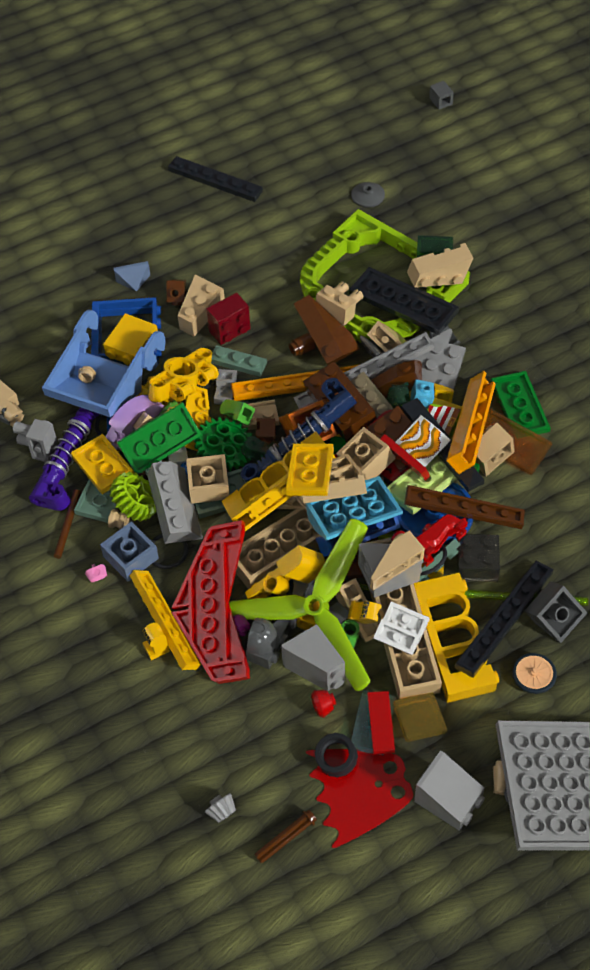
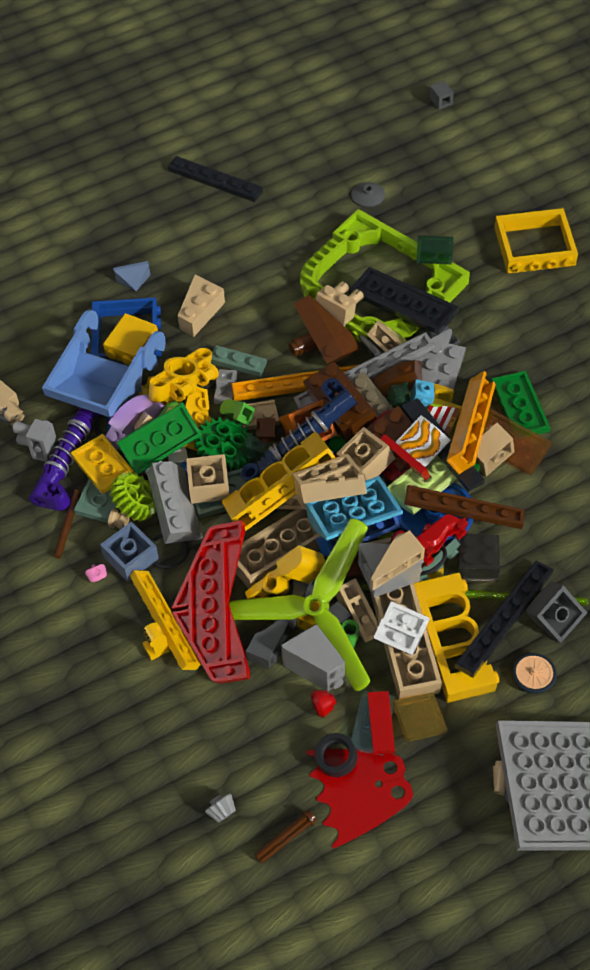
tan plate [78,366,96,383] -> none
reddish brown brick [167,280,186,305] -> none
dark red brick [206,292,251,345] -> none
magenta piece [233,615,250,637] -> none
dark grey helmet [247,618,279,655] -> none
yellow plate [286,444,334,496] -> none
yellow leg [347,600,382,624] -> none
tan wedge [407,243,473,287] -> none
light grey slope [415,750,485,831] -> none
none -> yellow window [495,208,578,274]

